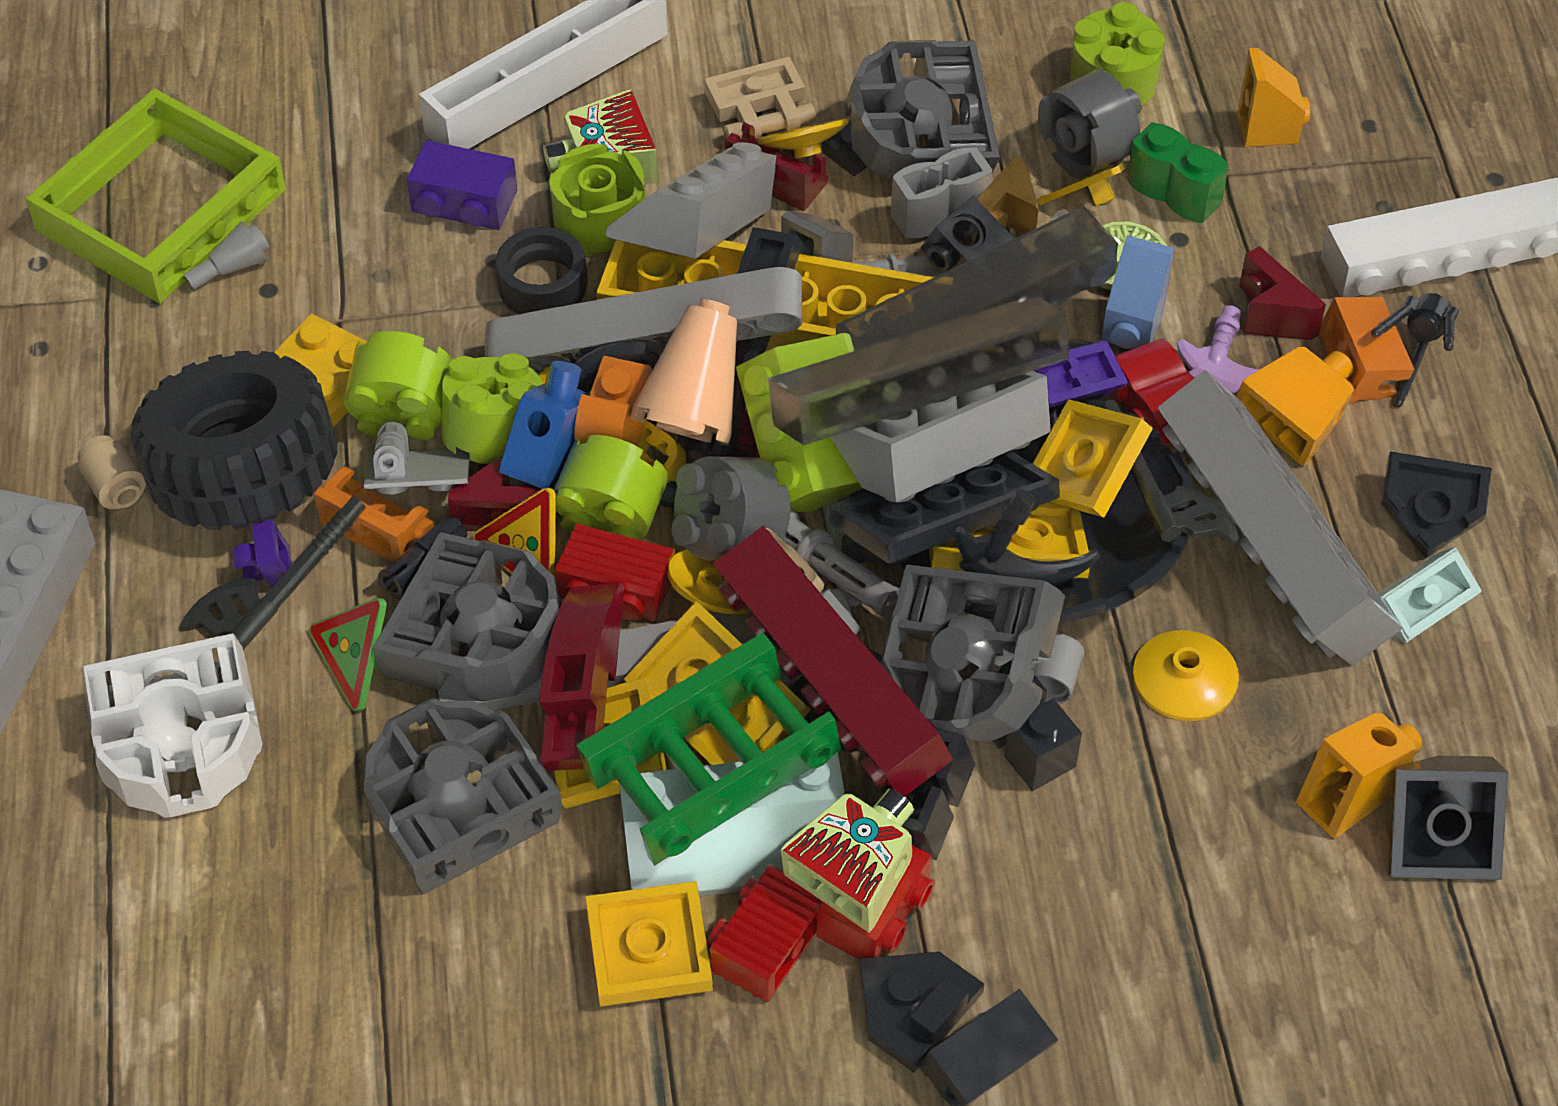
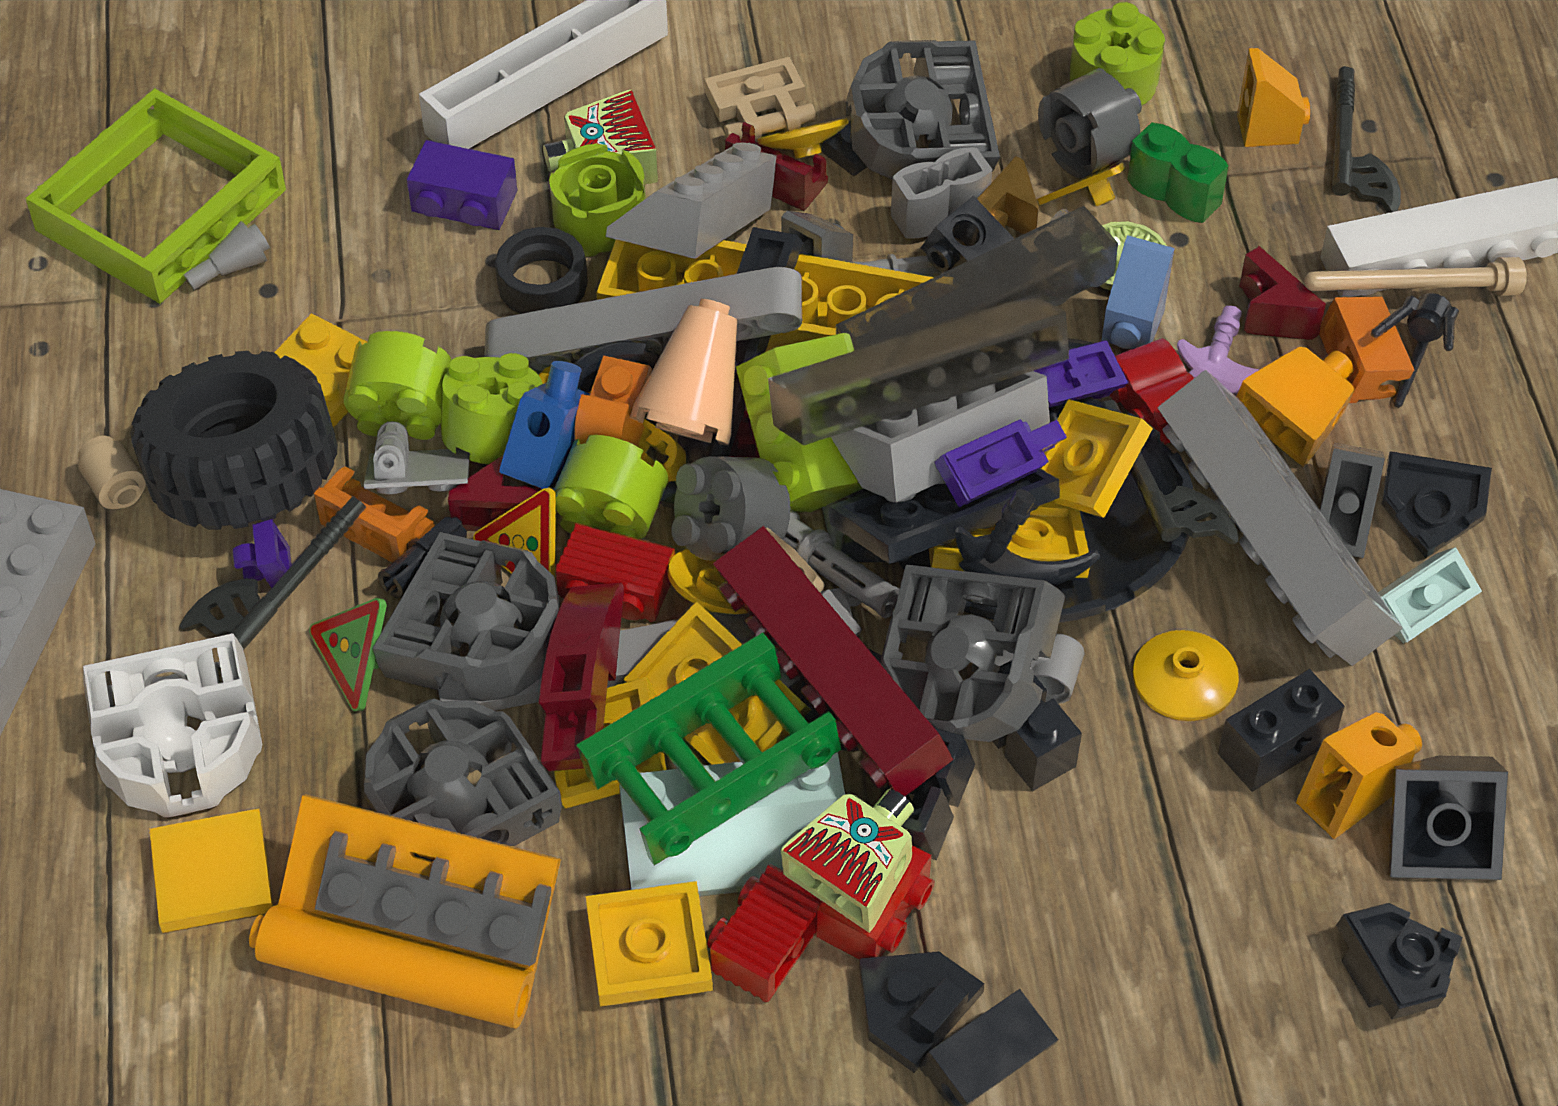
none -> yellow tile [149,808,273,933]
none -> light orange door [249,794,561,1029]
none -> dark grey hinge [315,831,551,966]
none -> dark purple hinge [934,419,1067,507]
none -> black brick [1218,669,1345,792]
none -> tan piece [1304,257,1527,296]
none -> dark grey slope [1319,442,1385,558]
none -> pearl dark grey piece [1332,66,1401,213]
none -> black plate [1336,903,1463,1020]

